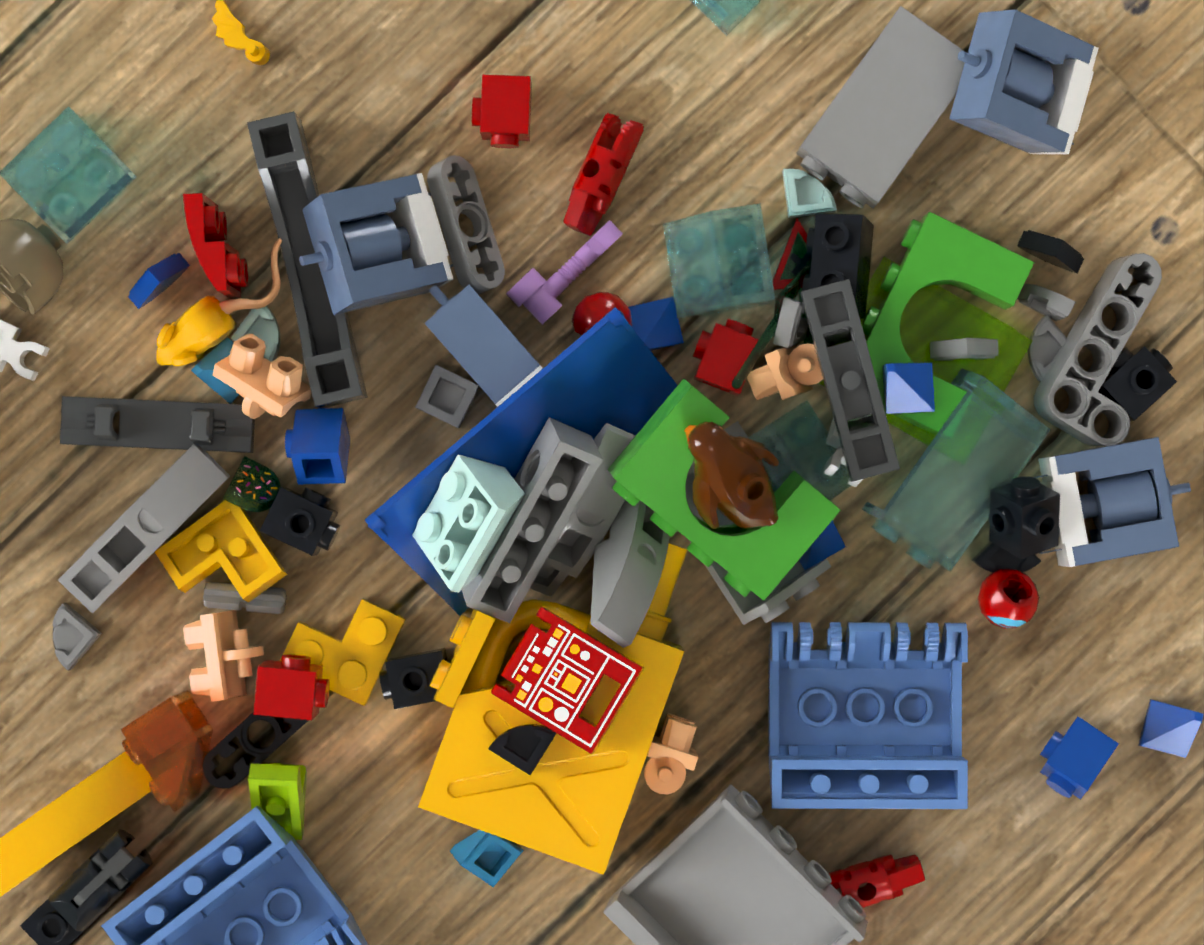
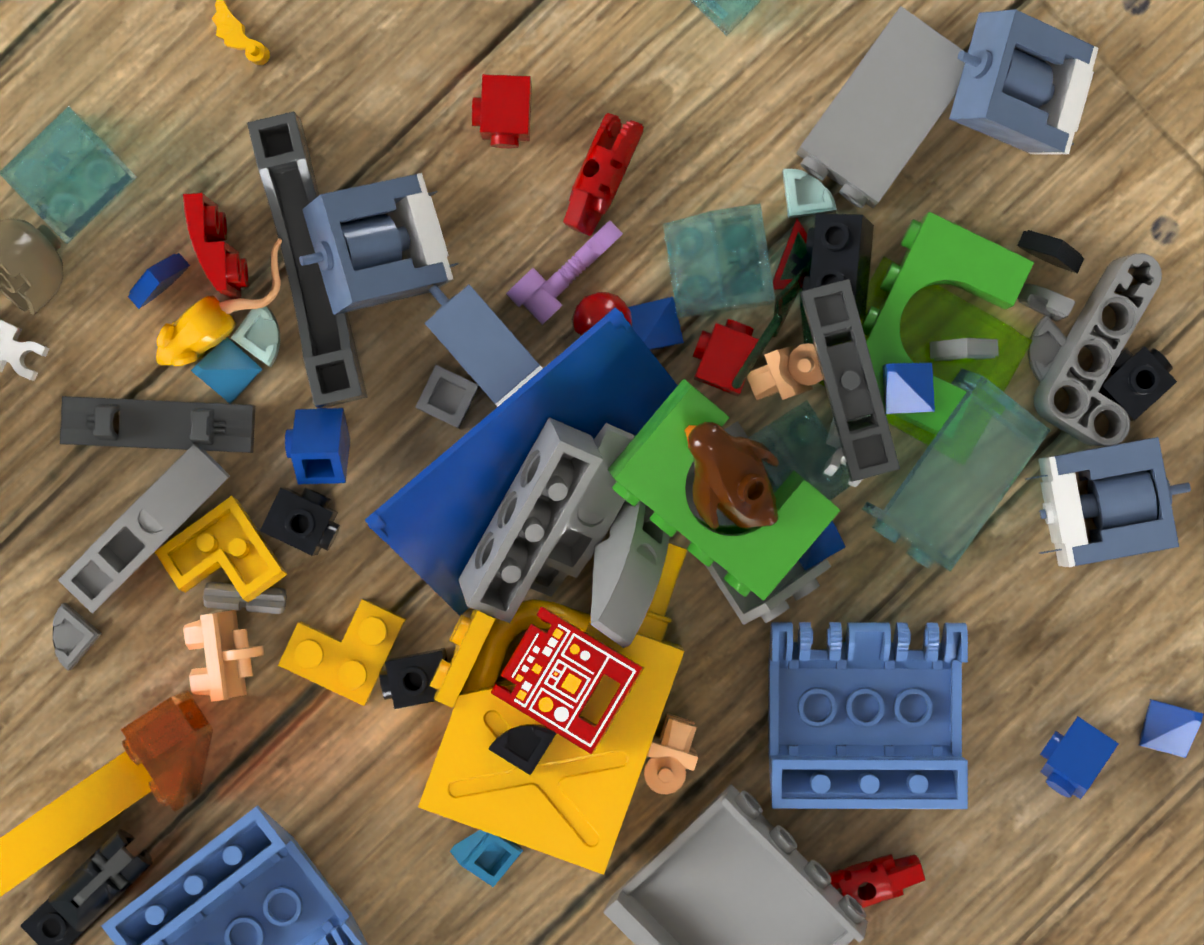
black beam [203,712,309,789] -> none
light nougat hips [213,334,311,419] -> none
clear green tile [223,456,281,512] -> none
lime slope [248,763,307,840] -> none
red brick [253,654,330,721] -> none
light aqua slope [412,454,525,593] -> none
light grey beam [427,155,505,295] -> none
light grey tile [773,297,809,348] -> none
black tile [972,542,1041,573] -> none
red piece [977,568,1040,629] -> none
black brick [989,476,1060,559] -> none

